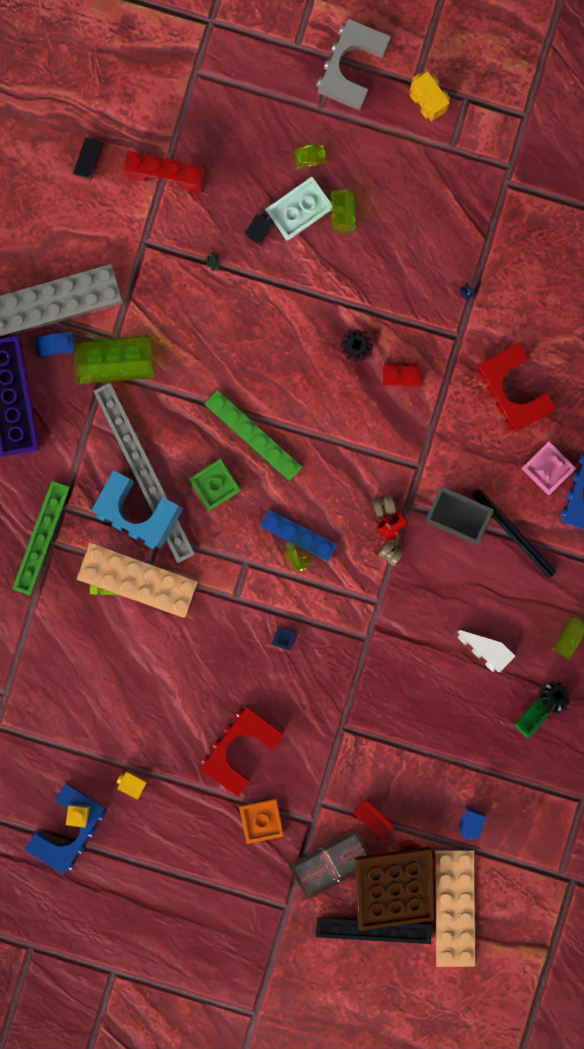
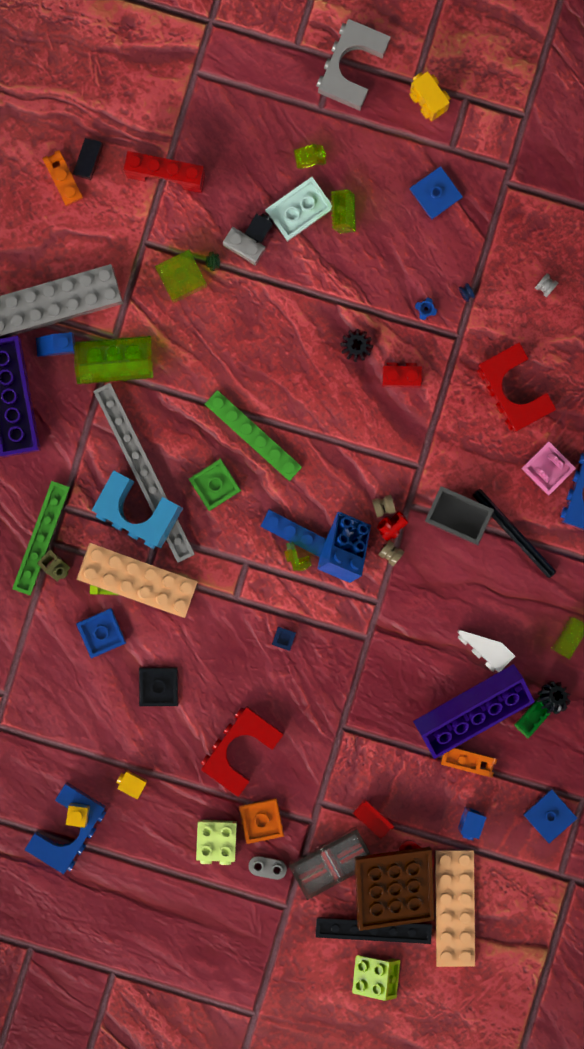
none -> olive brick [37,549,70,582]
none -> orange plate [42,150,83,207]
none -> blue plate [76,608,127,659]
none -> black tile [139,668,178,706]
none -> clear neon green brick [155,249,207,303]
none -> yellowish green brick [196,819,237,865]
none -> light grey brick [223,227,266,266]
none -> light grey plate [249,856,287,880]
none -> blue slope [318,511,371,583]
none -> lime bracket [352,955,400,1001]
none -> blue plate [409,166,463,220]
none -> dark purple brick [413,664,535,759]
none -> blue plate [415,298,437,320]
none -> orange plate [441,748,497,778]
none -> blue plate [523,789,578,844]
none -> light grey wheel [535,273,558,297]

